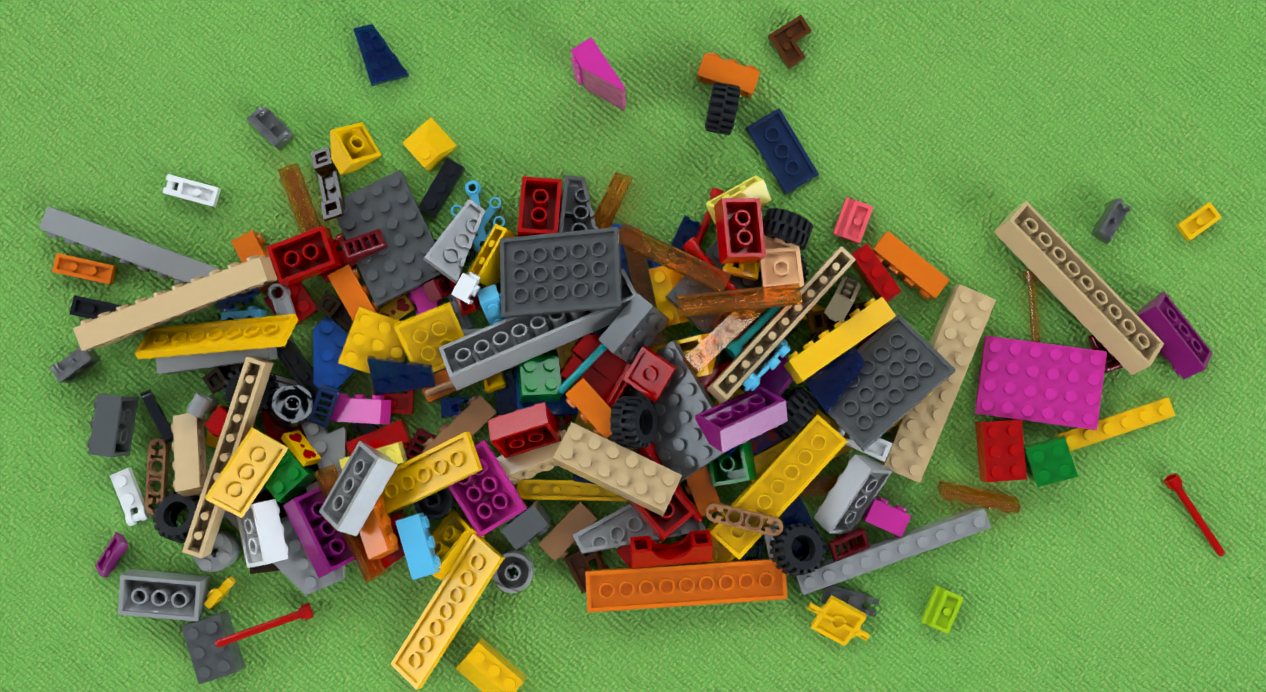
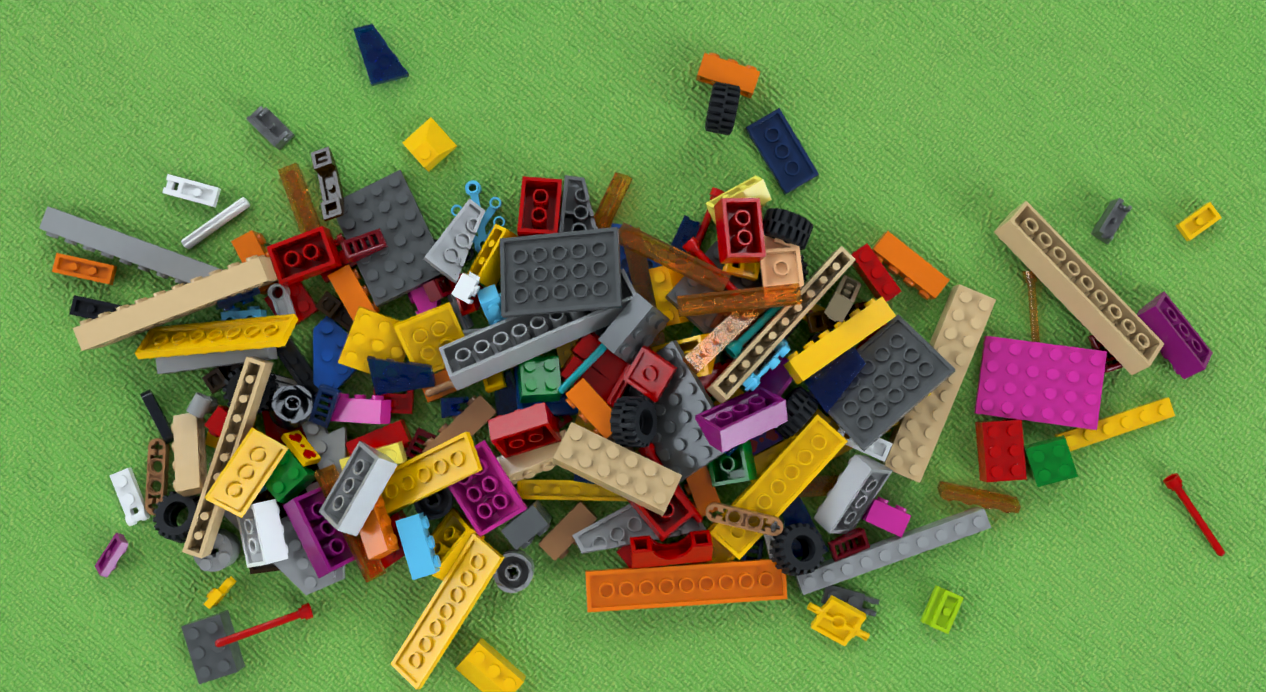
flat silver hinge [50,345,100,383] -> none
dark grey brick [87,393,139,457] -> none
light grey slope [118,569,209,621] -> none
yellow slope [330,122,382,175] -> none
black tile [350,423,379,434] -> none
yellow tile [378,294,416,320] -> none
black plate [418,158,465,219] -> none
reddish brown plate [564,550,610,594] -> none
dark pink slope [570,37,626,110] -> none
reddish brown plate [768,15,812,70] -> none
coral plate [832,197,873,244] -> none
none -> white axle [181,197,250,249]

